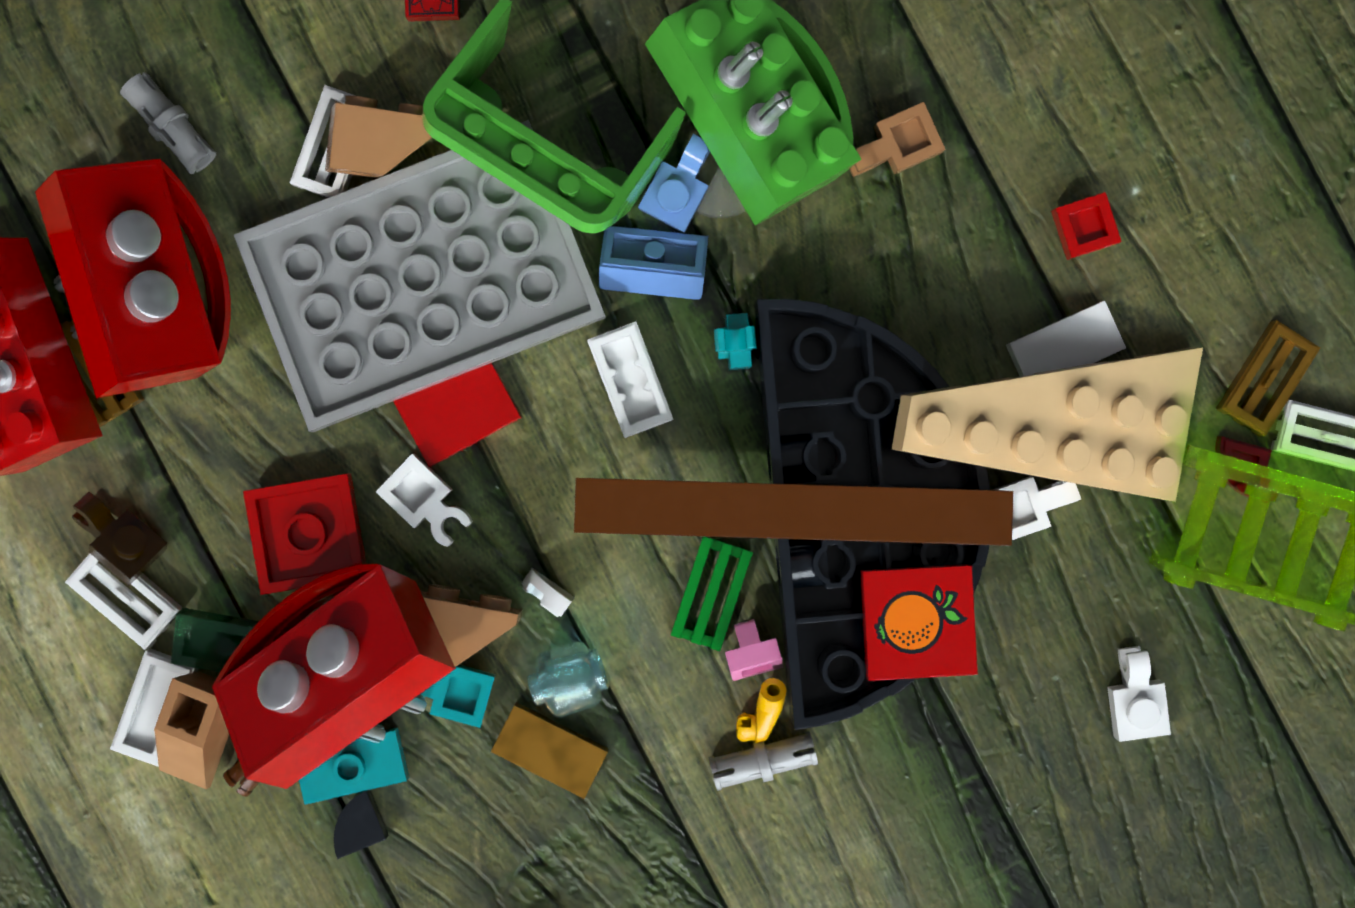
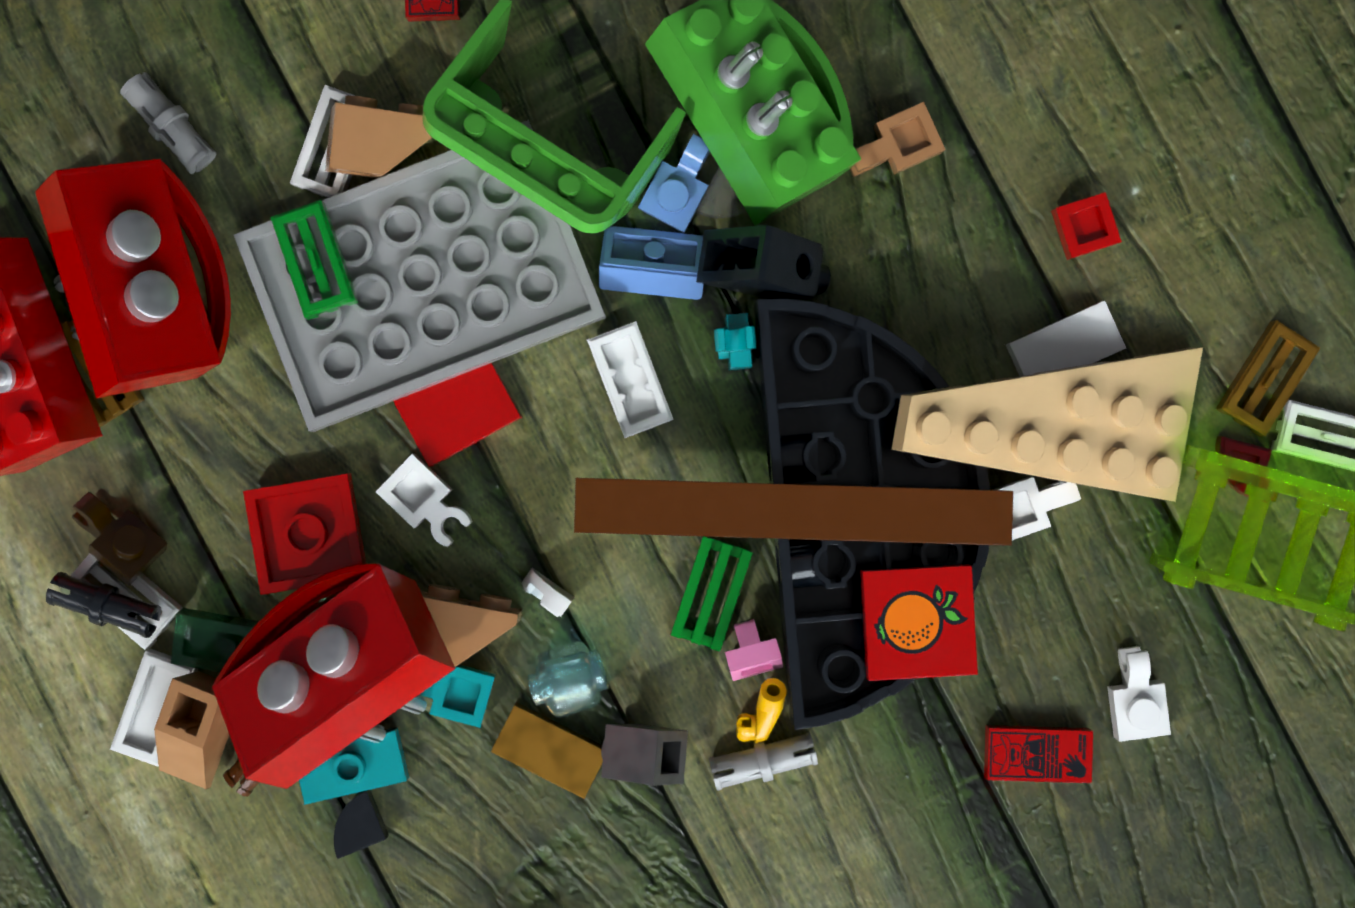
none -> black pin [46,572,161,638]
none -> green tile [270,200,359,320]
none -> flat silver brick [601,724,688,786]
none -> black torso [696,225,831,299]
none -> red tile [984,725,1093,783]

